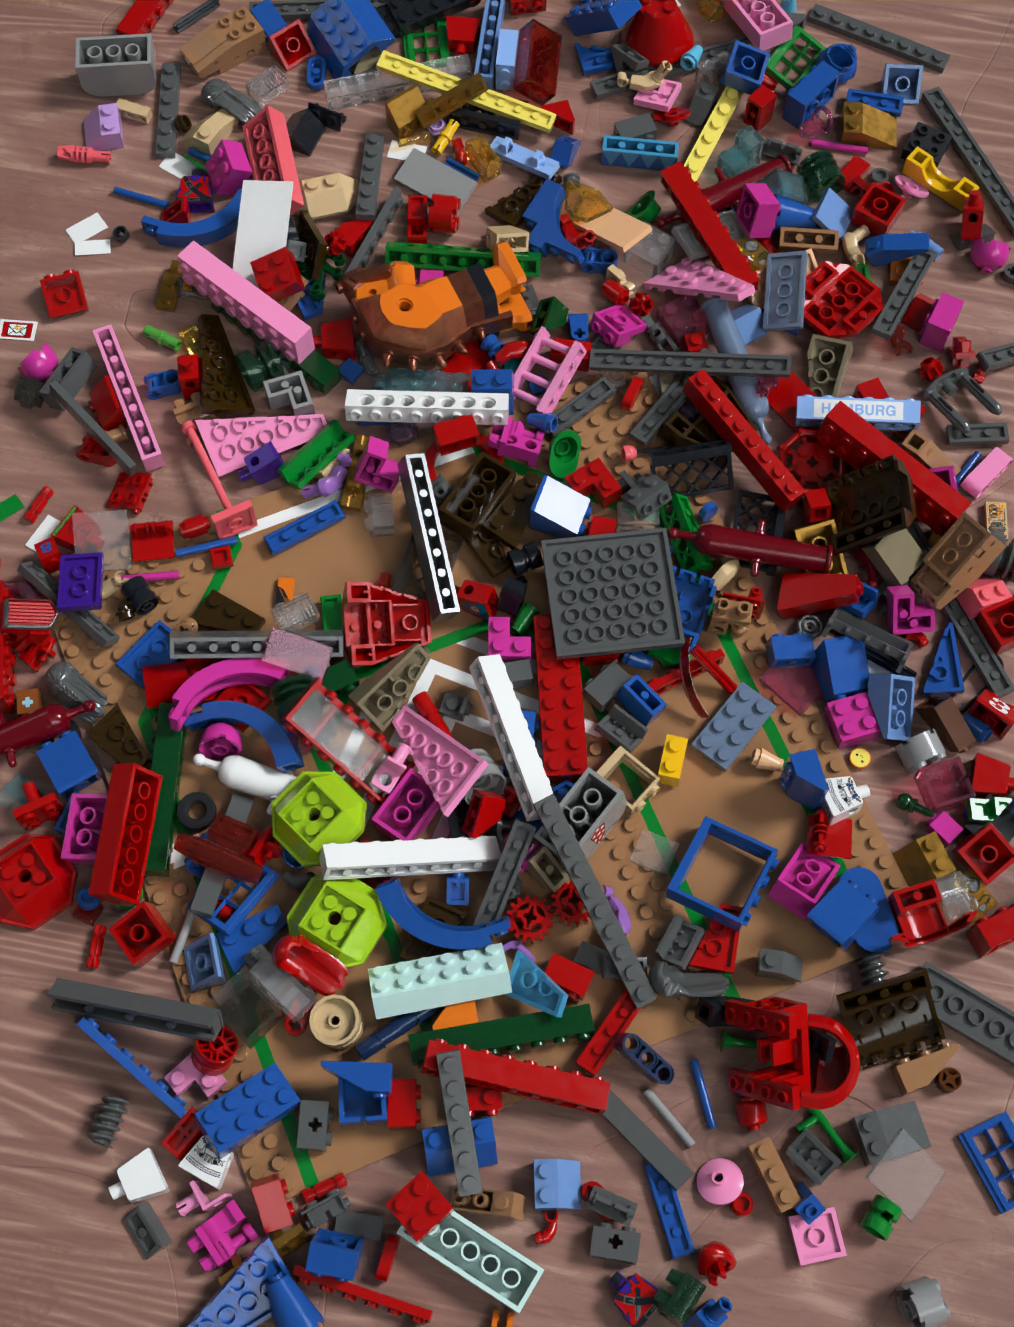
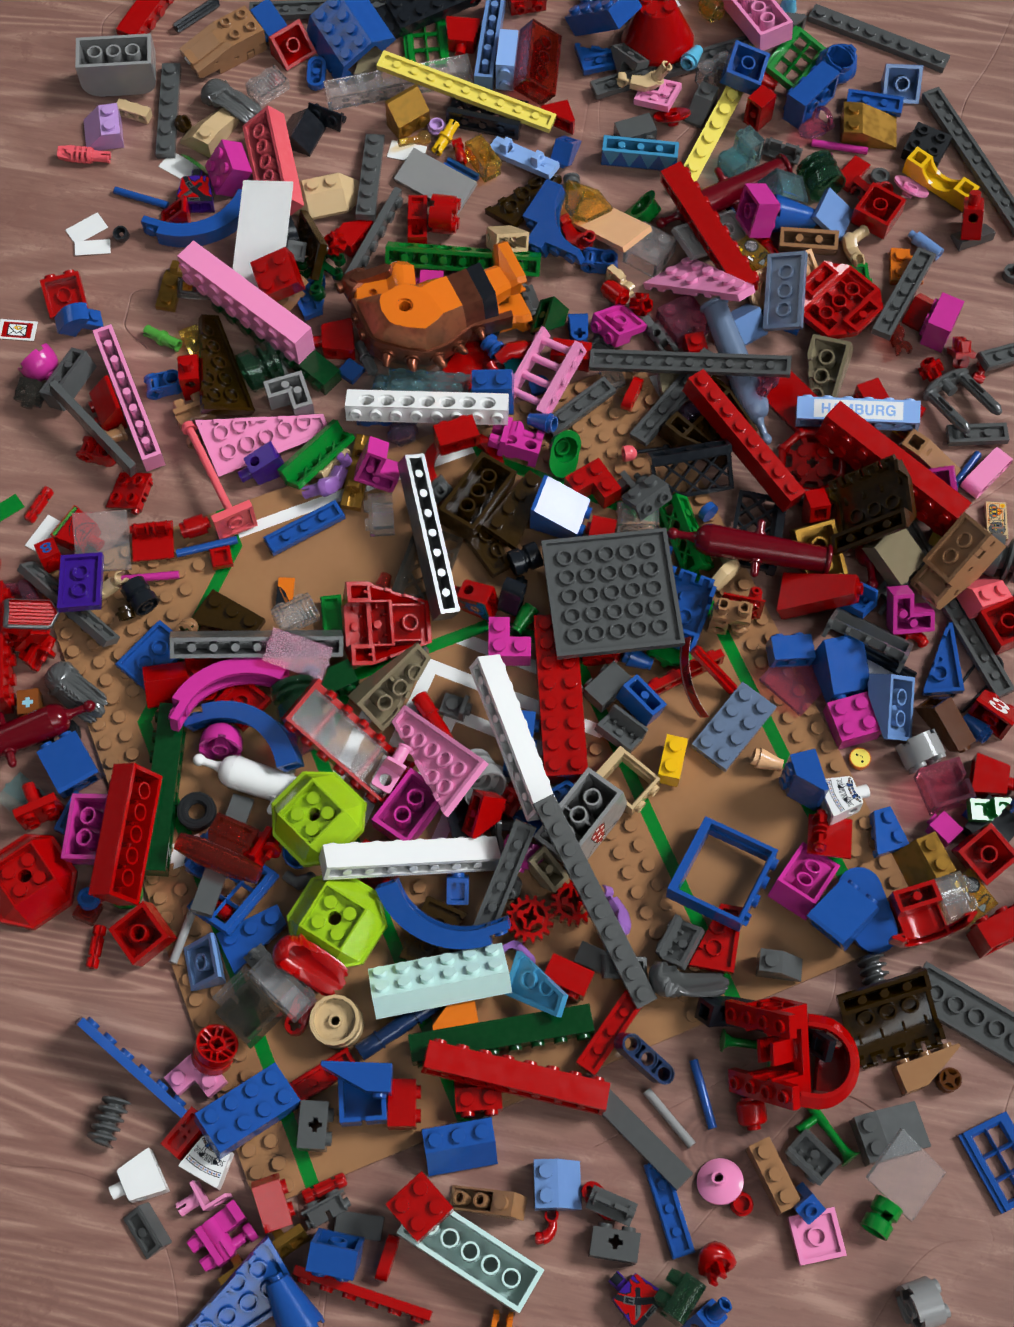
dark grey tile [47,978,224,1042] -> none
dark brown wing [87,704,150,767] -> none
blue wheel [188,147,211,162] -> none
pearl gold hinge [414,72,489,129] -> none
dark grey plate [436,1049,483,1197] -> none
dark grey brick [504,659,533,689] -> none
clear piece [630,829,680,876] -> none
light grey plate [797,615,823,640] -> none
blue slope [865,233,929,267] -> none
dark green bar [896,793,935,817] -> none
dark pink cylinder [970,239,1011,273] -> none
none -> blue brick [54,302,104,337]
none -> red tile [289,1047,356,1103]
none -> blue wing [870,806,909,858]

